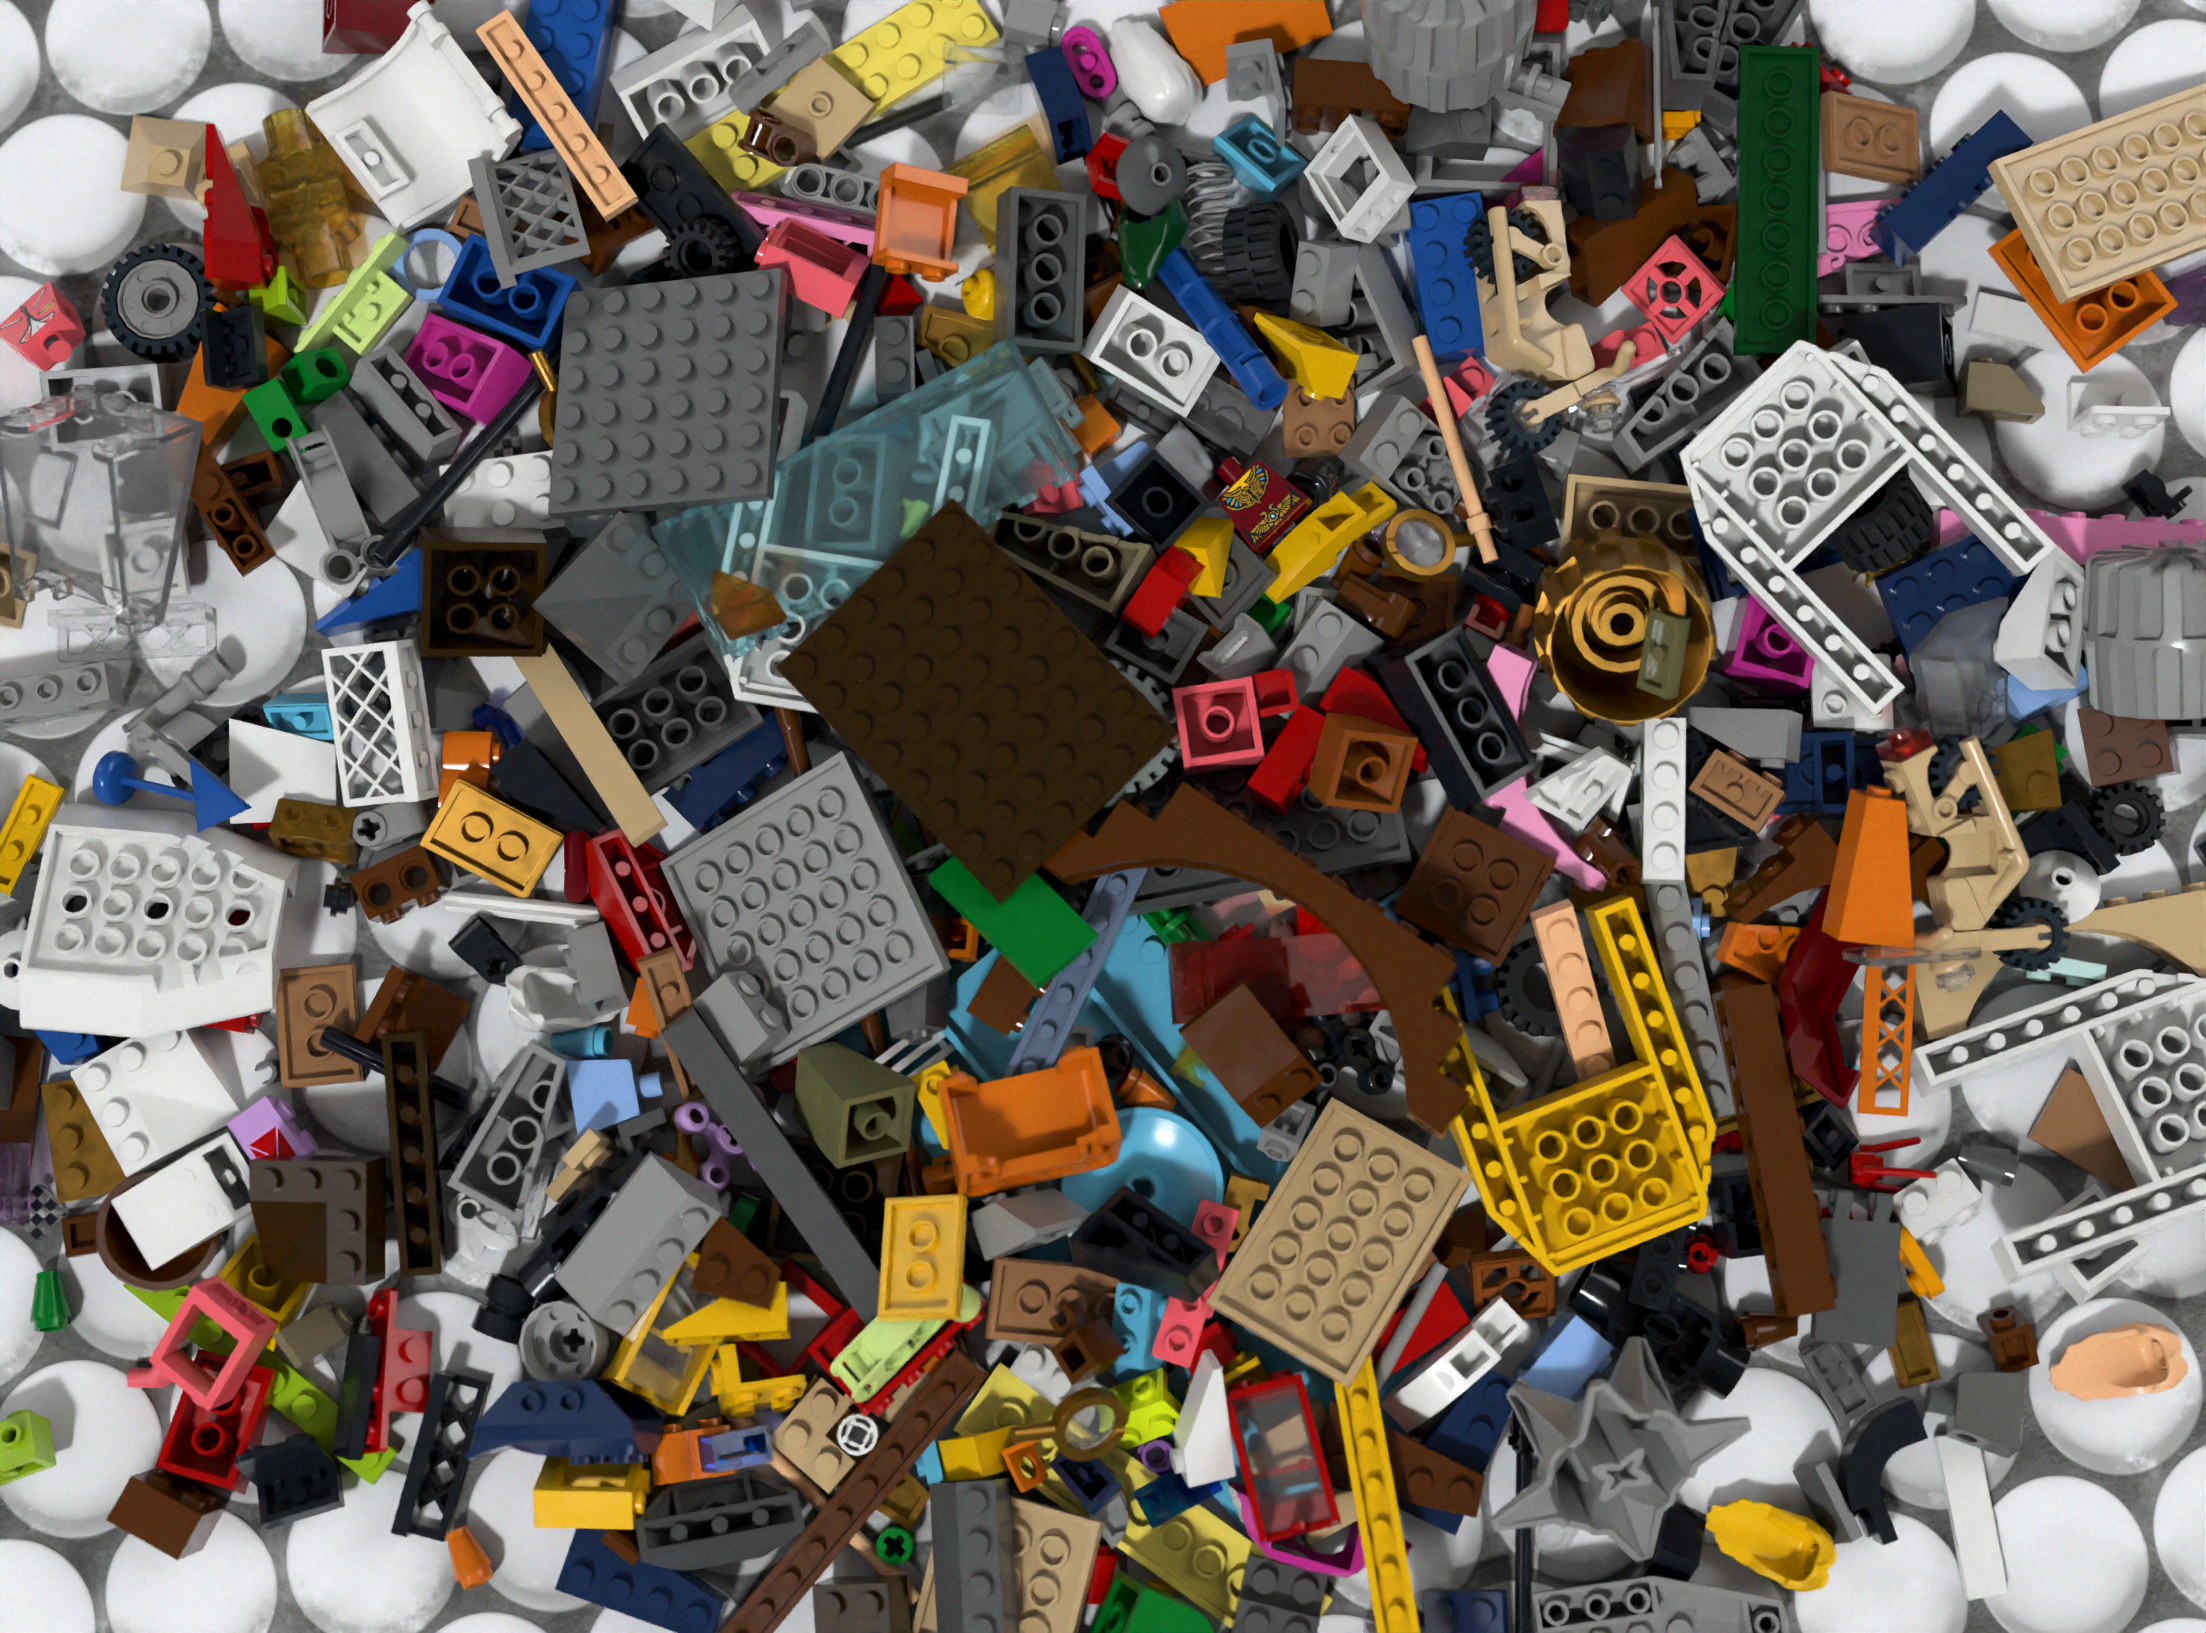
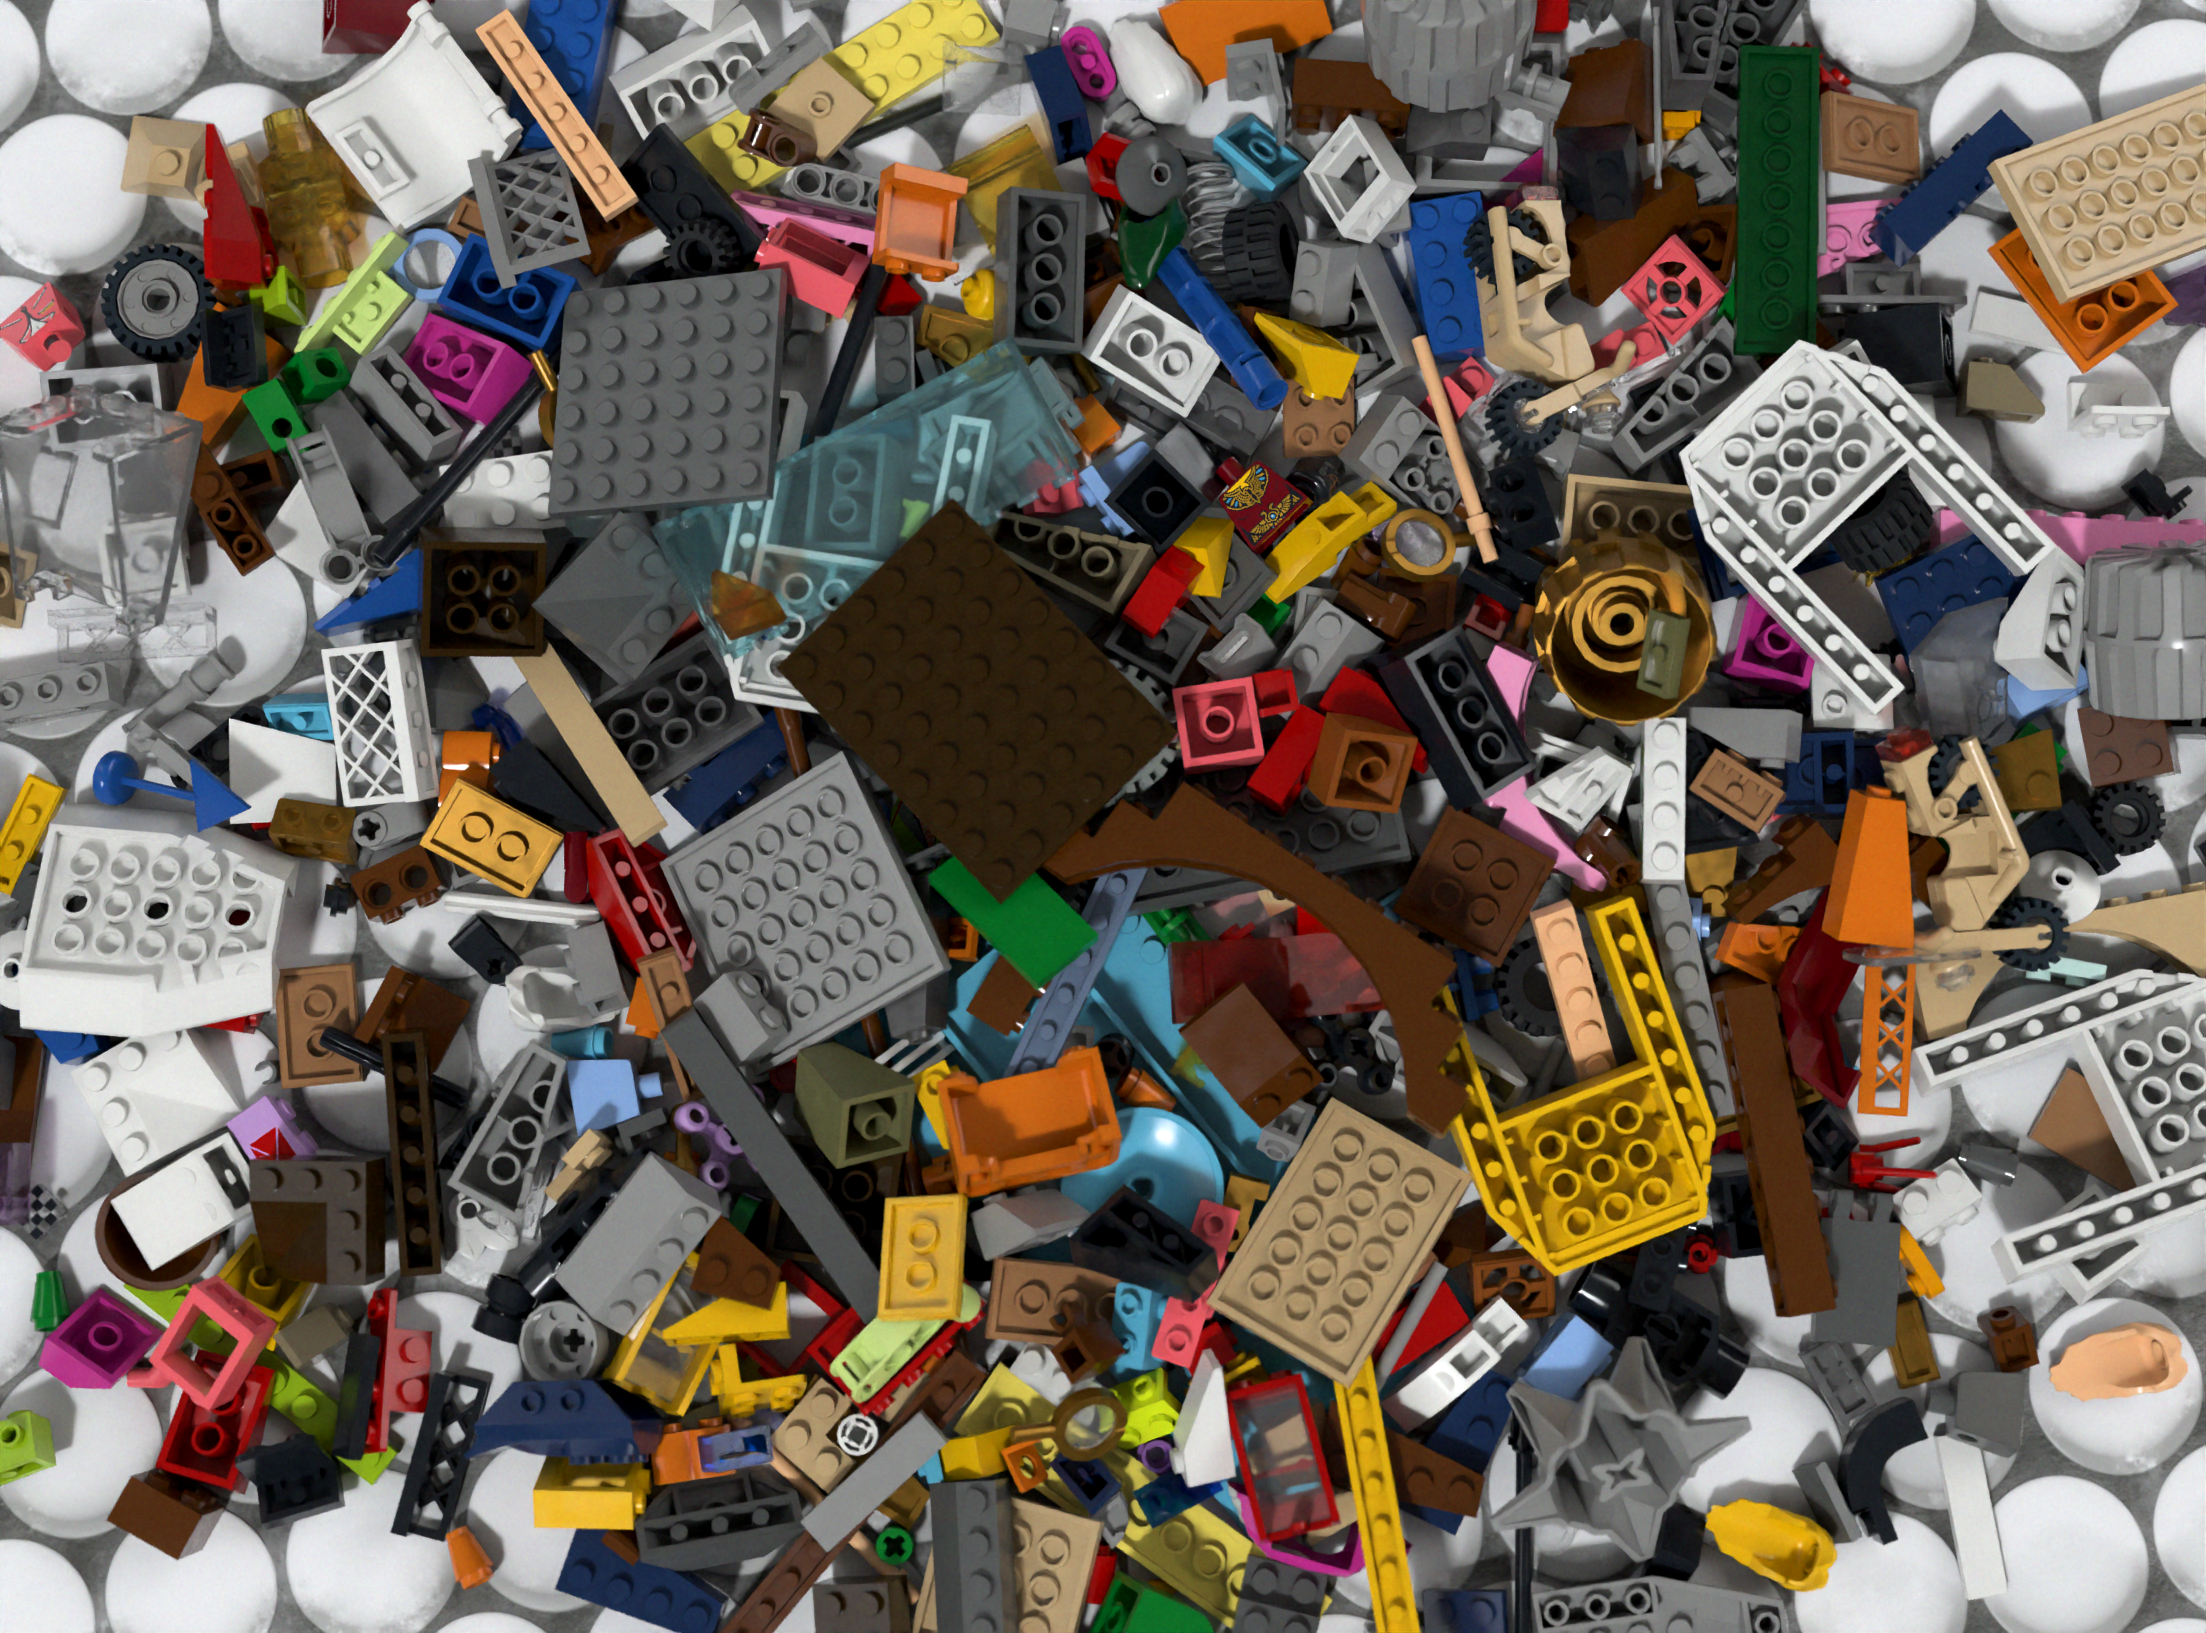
pearl gold wing [40,1079,129,1203] -> none
reddish brown tile [61,1211,99,1258] -> none
reddish brown cone [1734,1311,1798,1351] -> none
none -> dark pink slope [38,1288,164,1389]
none -> light grey tile [800,1410,949,1553]

